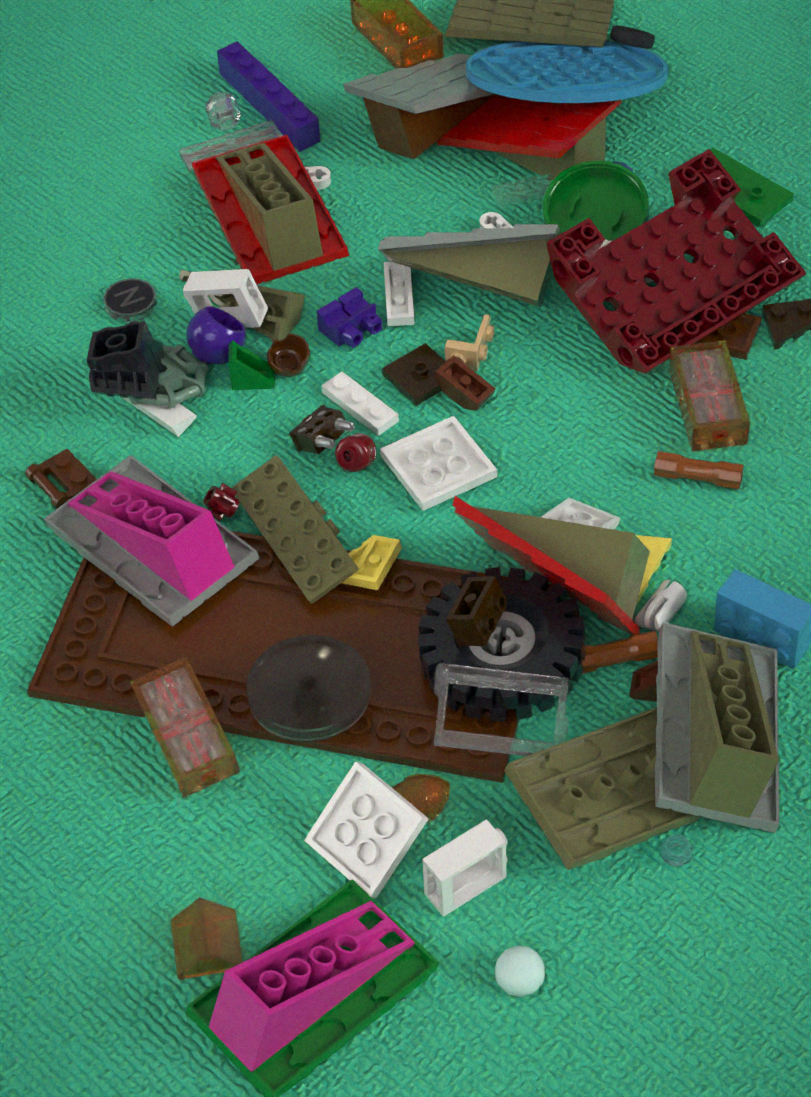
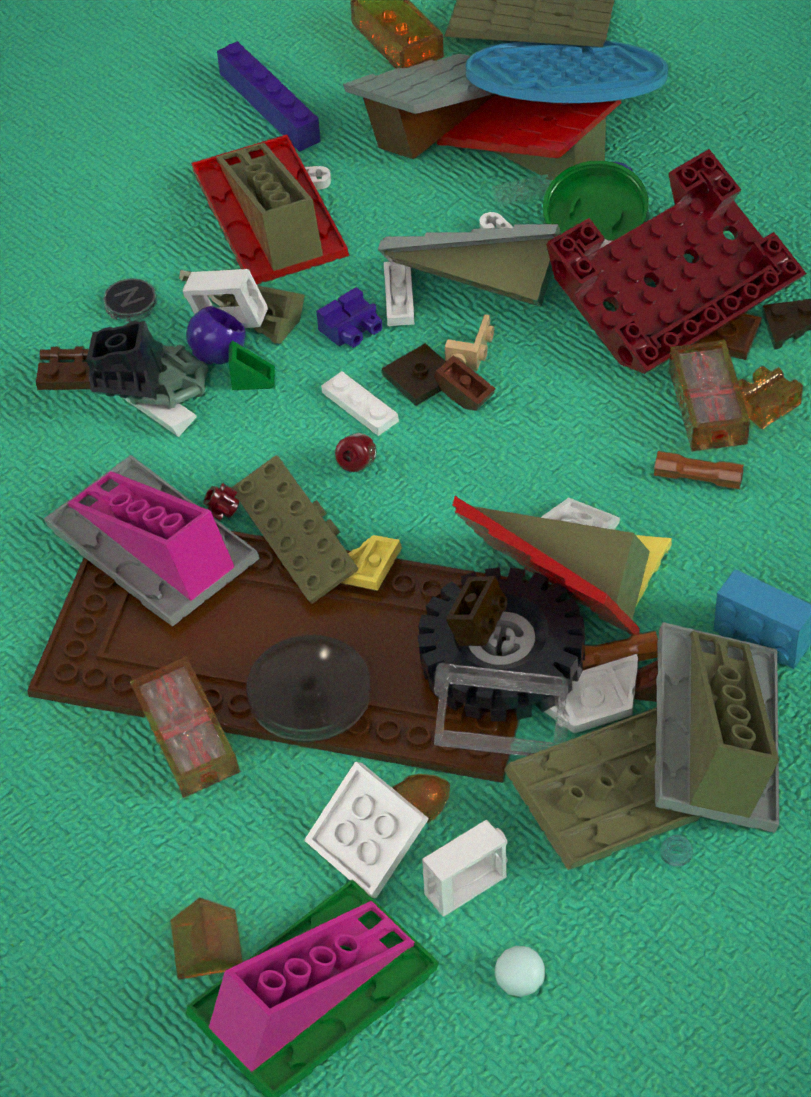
reddish brown plate [25,449,97,509] -> none
clear tile [179,120,282,171] -> none
clear head [205,92,241,131] -> none
reddish brown hair [267,333,310,377] -> none
dark brown piece [289,405,355,455] -> none
white plate [380,416,497,511] -> none
black tyre [610,25,655,49] -> none
white arm [635,580,687,632] -> none
green plate [710,148,794,227] -> none
none -> reddish brown plate [36,346,91,390]
none -> white wing [544,654,638,734]
none -> clear orange hips [733,366,803,429]

